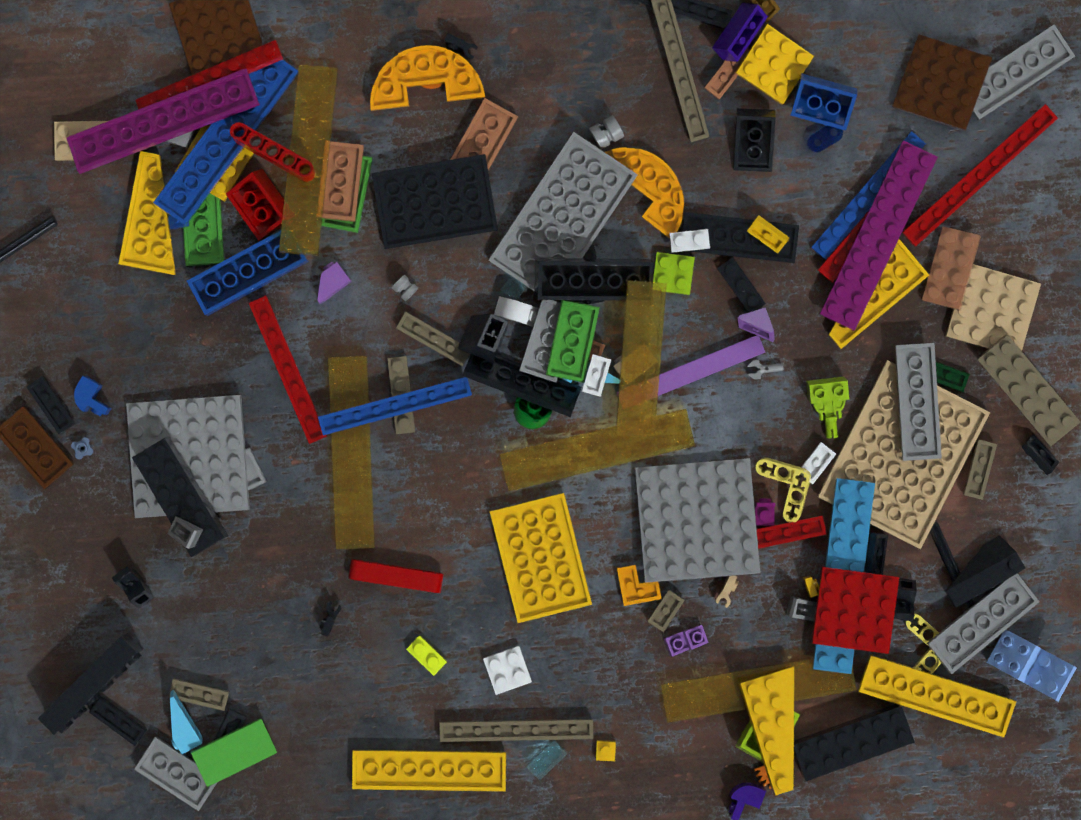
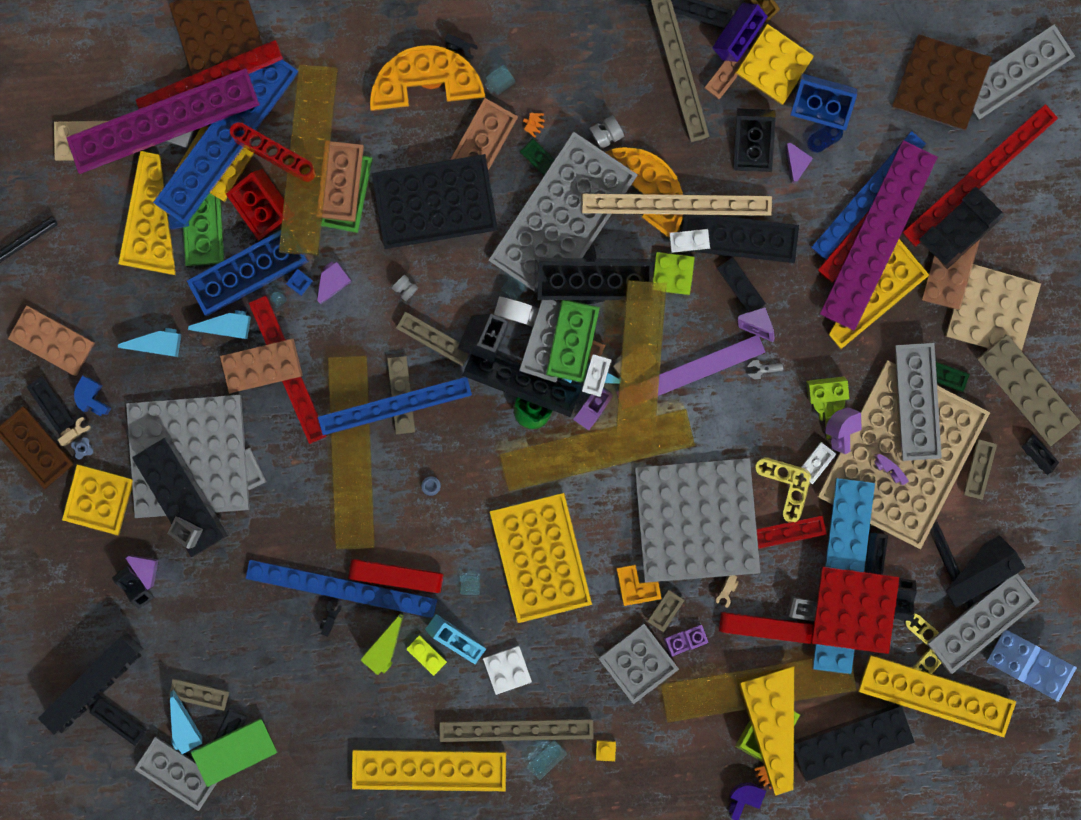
yellow plate [747,215,790,253] -> none
magenta bracket [755,498,775,525] -> none
yellow plate [803,576,819,597] -> none
none -> nougat plate [8,305,95,376]
none -> tan plate [58,417,91,446]
none -> yellow plate [62,464,133,535]
none -> medium azure slope [118,328,182,357]
none -> medium lavender slope [125,555,158,590]
none -> medium azure slope [188,310,251,339]
none -> nougat plate [220,339,303,393]
none -> blue plate [246,560,437,618]
none -> clear light blue hinge [270,291,287,308]
none -> blue plate [286,269,313,296]
none -> lime slope [361,613,404,675]
none -> sand blue plate [421,476,441,496]
none -> medium azure slope [425,614,486,664]
none -> clear light blue tile [460,575,480,595]
none -> clear light blue brick [485,64,516,96]
none -> dark green tile [520,138,555,176]
none -> orange piece [523,113,545,138]
none -> medium lavender slope [573,388,614,430]
none -> tan plate [581,194,772,215]
none -> light grey plate [598,623,679,704]
none -> red beam [718,612,814,644]
none -> medium lavender slope [785,143,813,183]
none -> medium lavender brick [825,407,862,454]
none -> medium lavender slope [874,454,909,485]
none -> black piece [919,187,1004,269]

